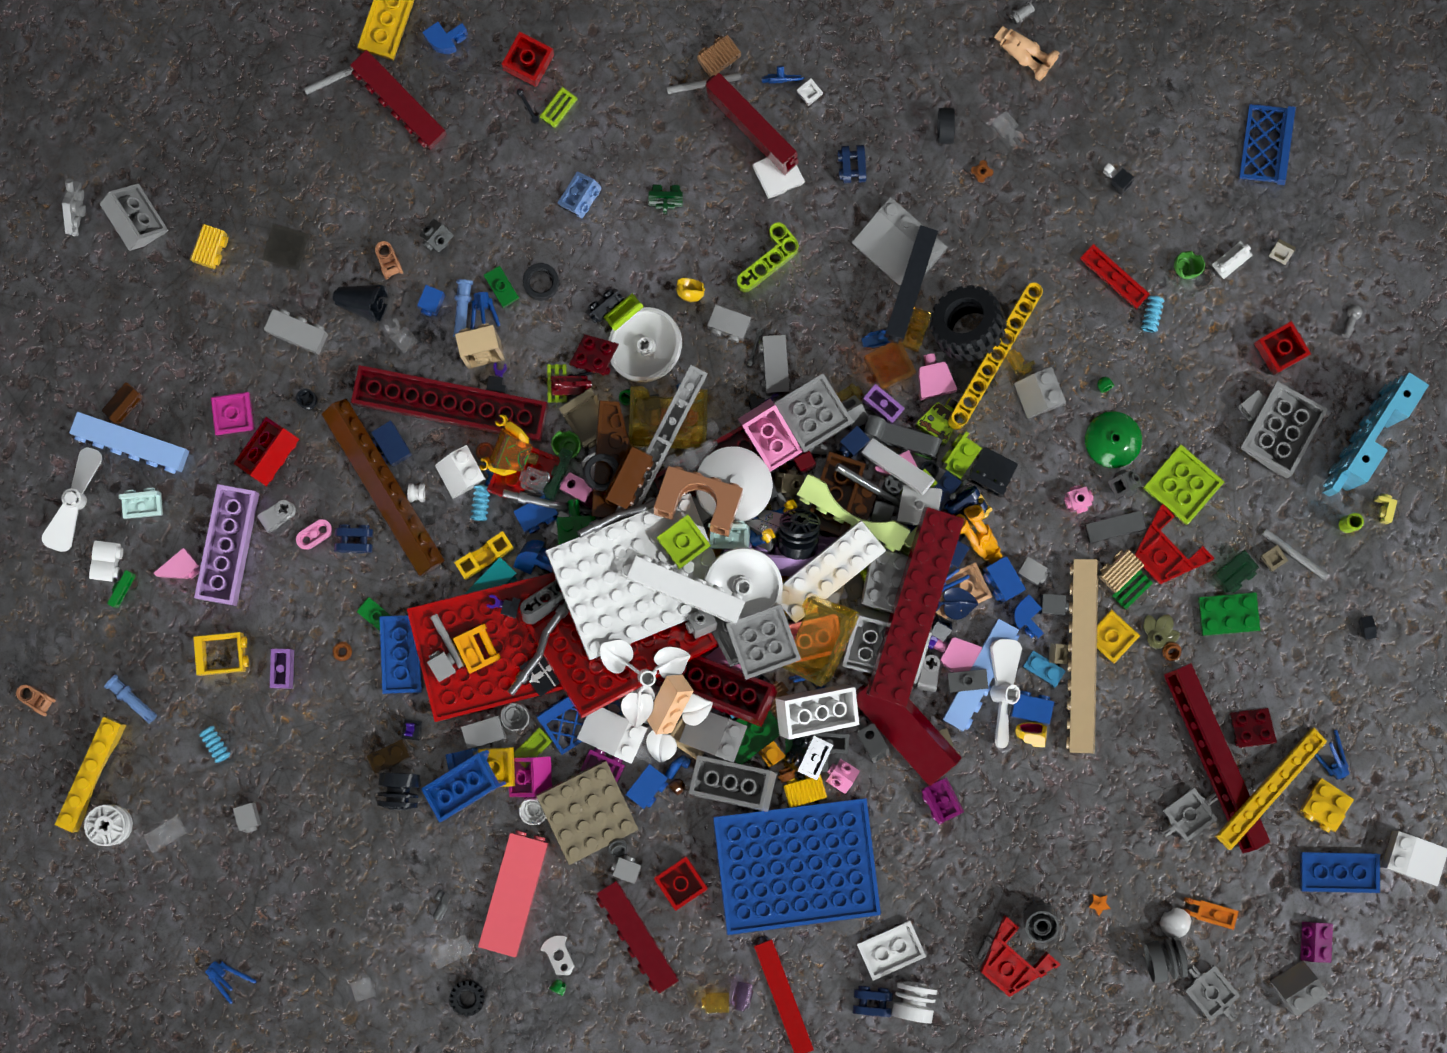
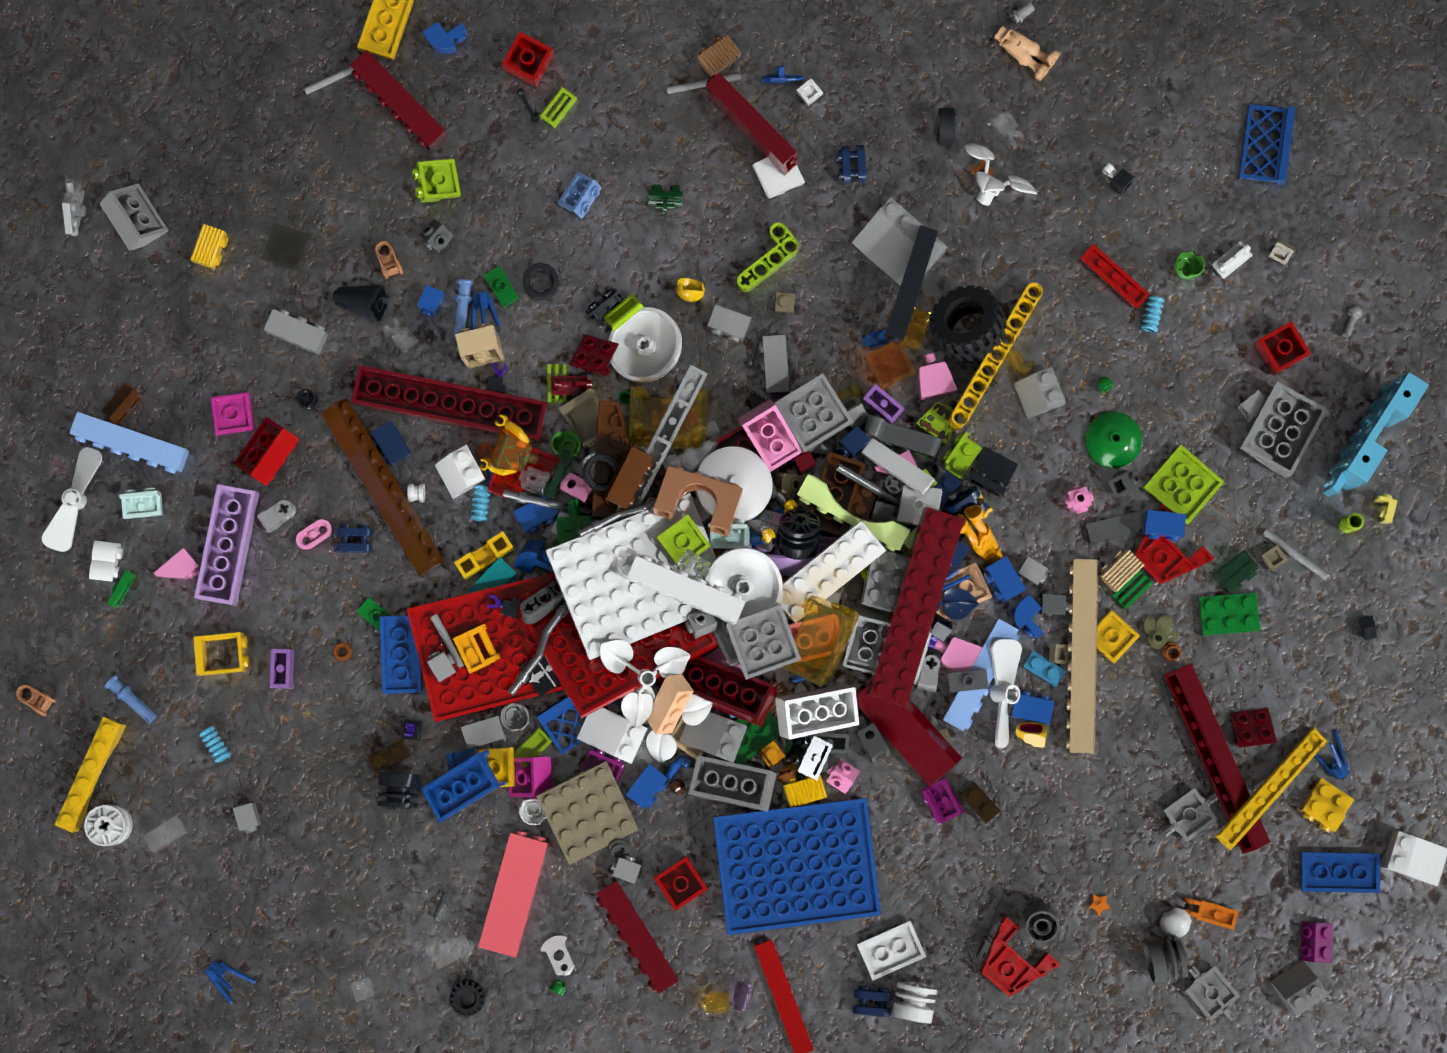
none -> lime plate [412,159,461,203]
none -> clear brick [677,548,711,579]
none -> dark tan plate [775,292,795,314]
none -> dark brown brick [958,781,1001,824]
none -> white plant [963,143,1037,206]
none -> blue brick [1142,510,1186,541]

